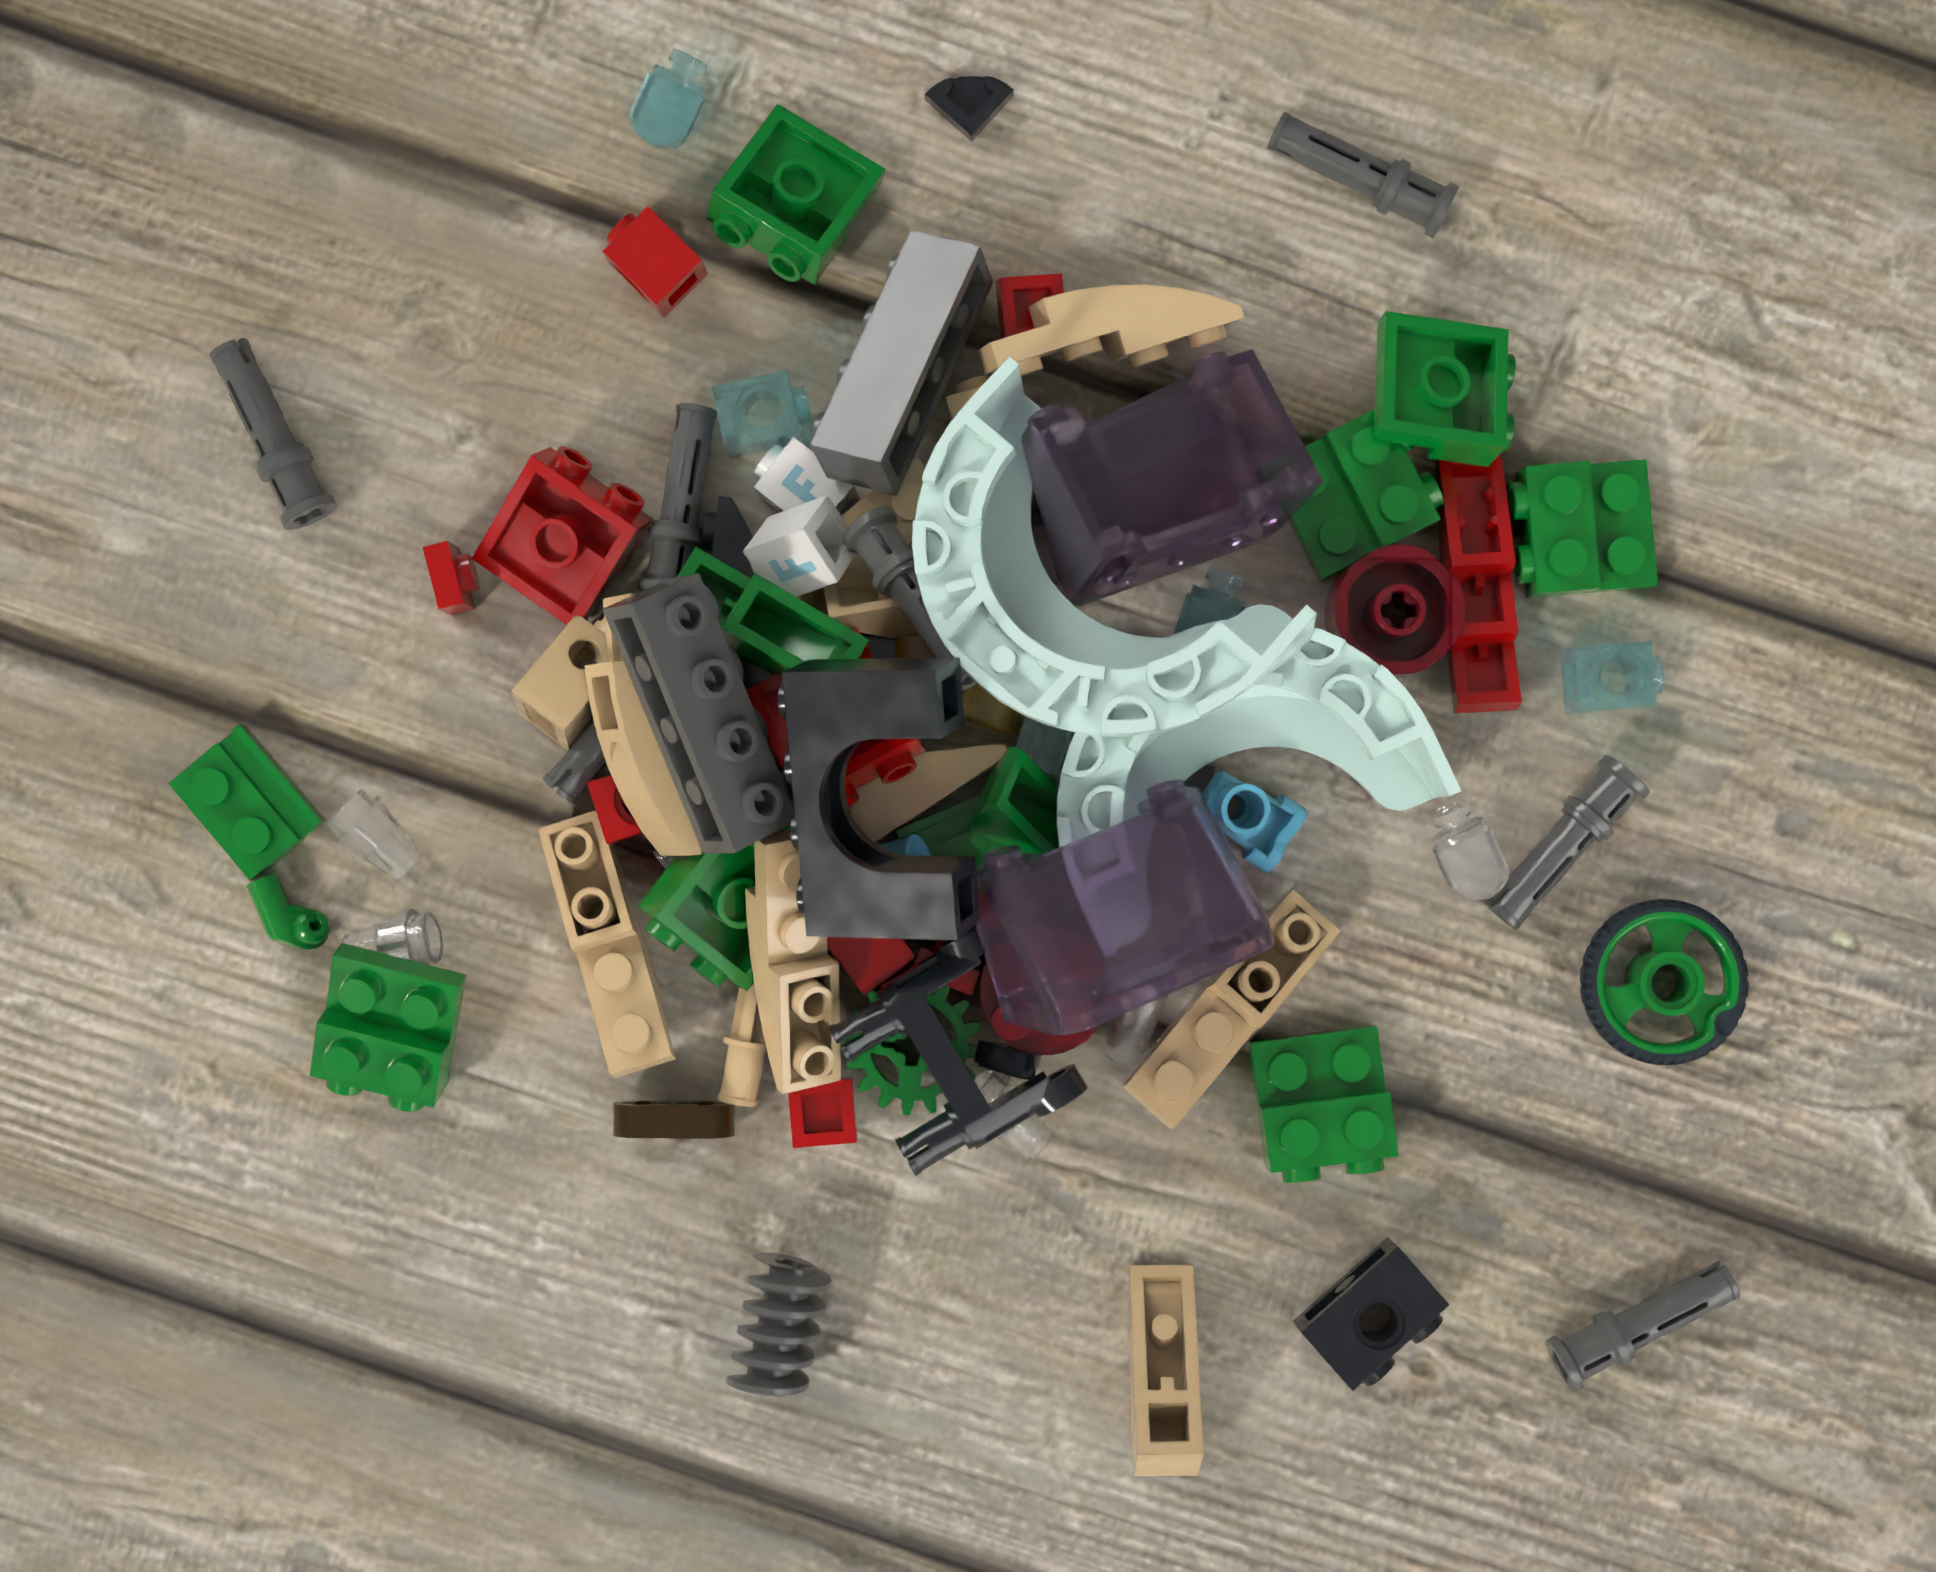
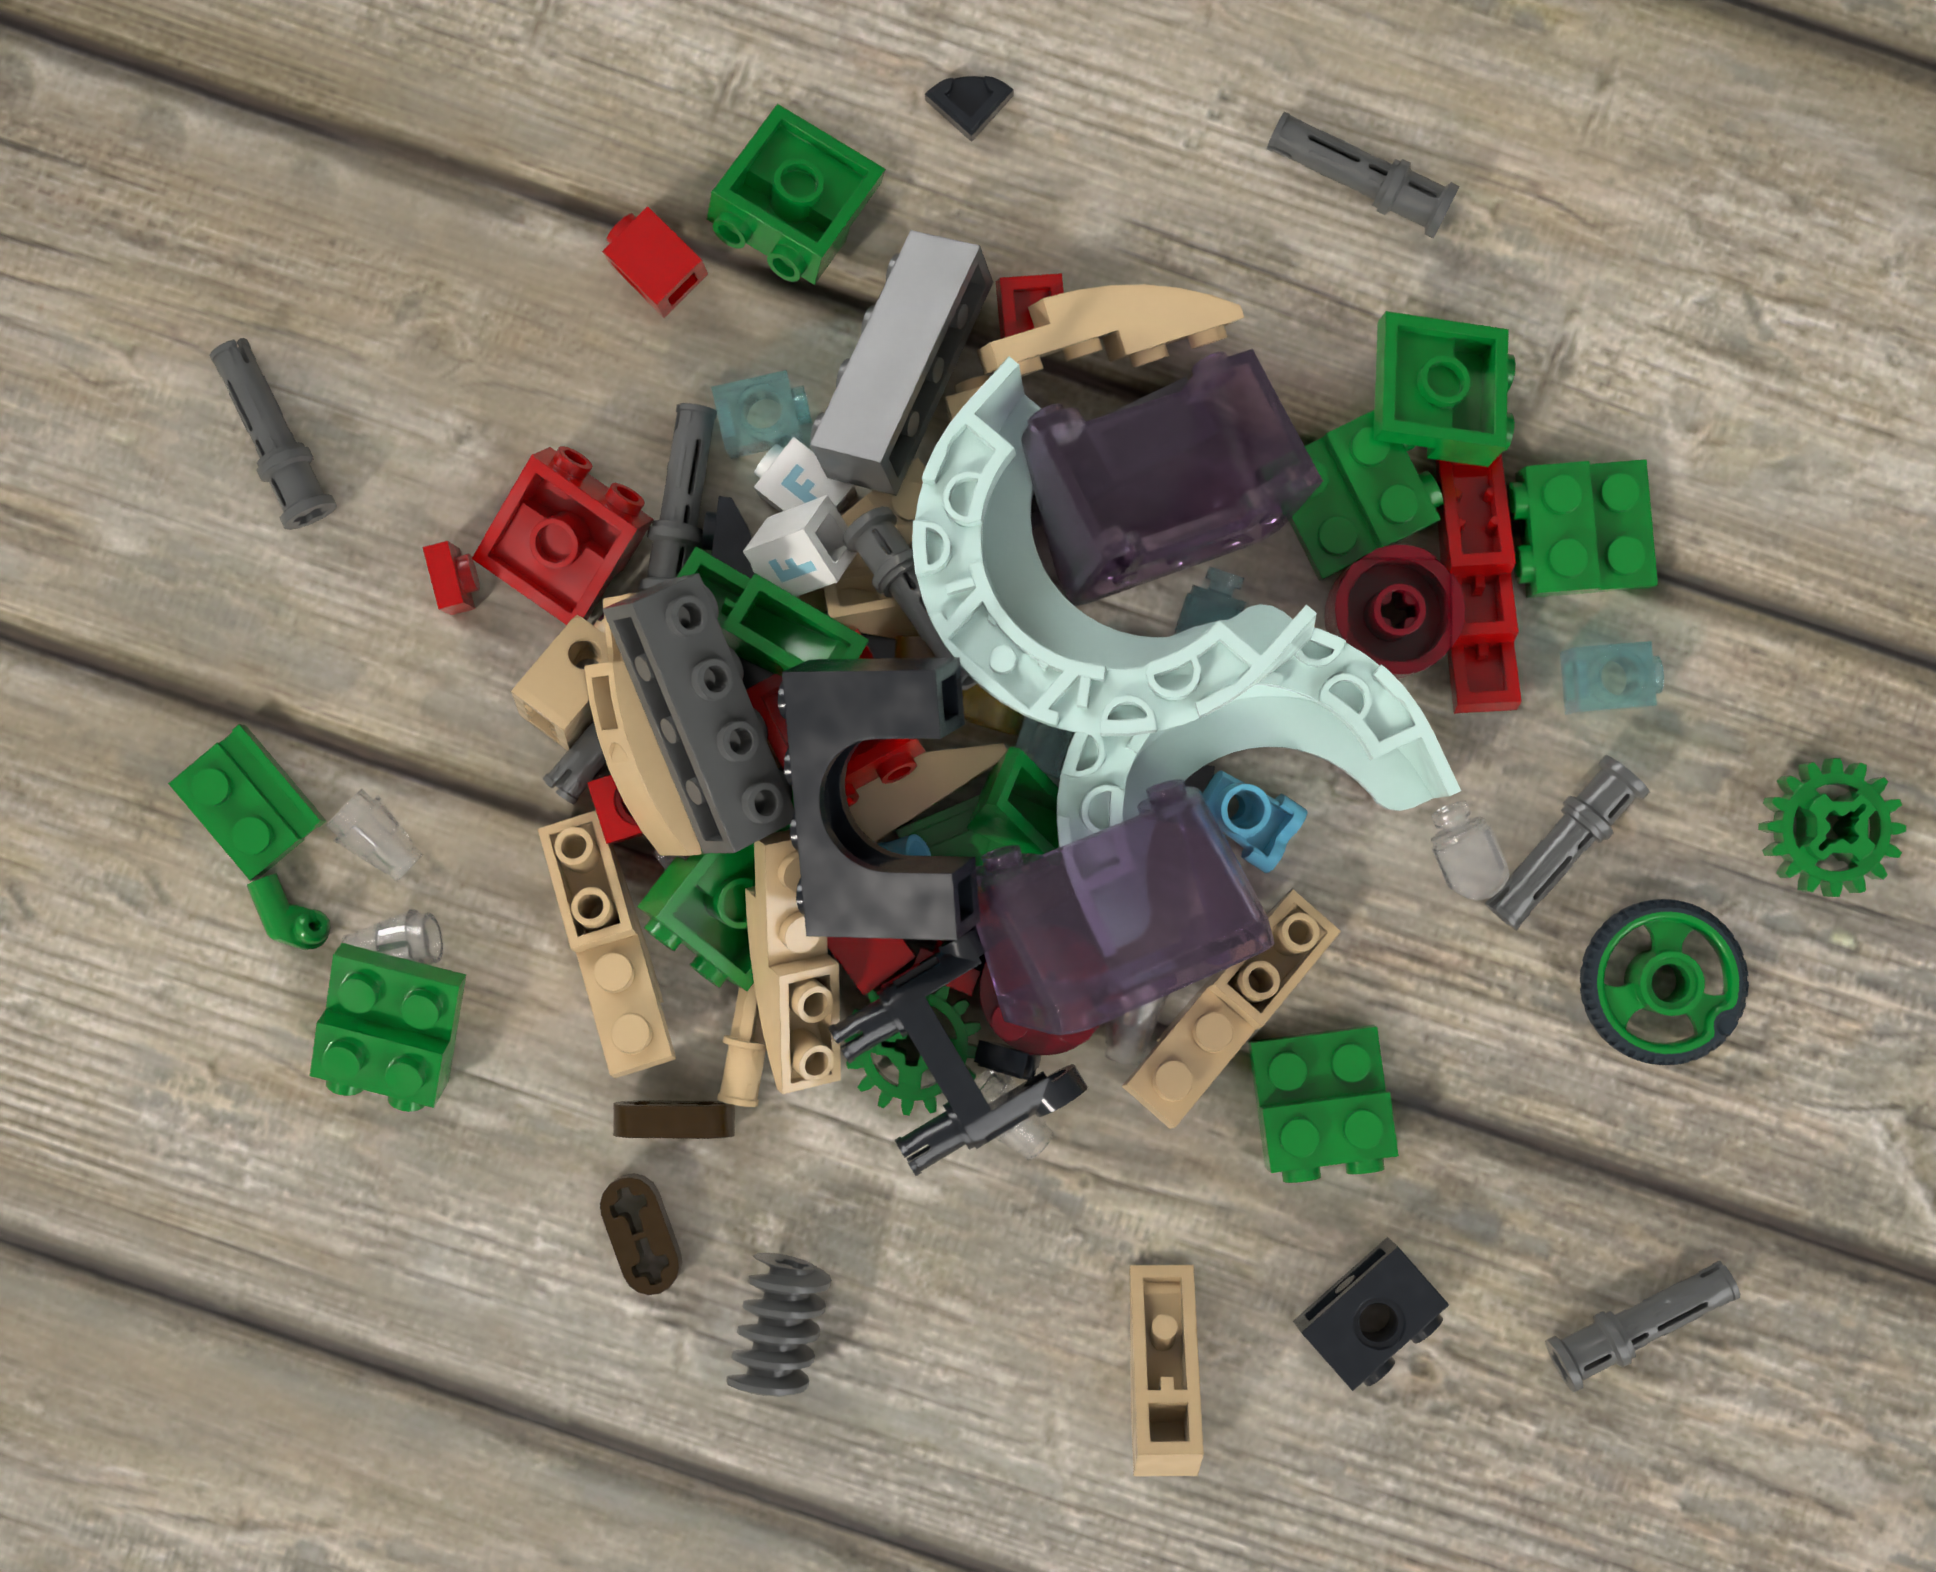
clear light blue arm [630,48,708,150] -> none
red plate [788,1077,858,1148] -> none
none -> dark brown beam [600,1173,683,1295]
none -> green gear [1758,758,1906,897]

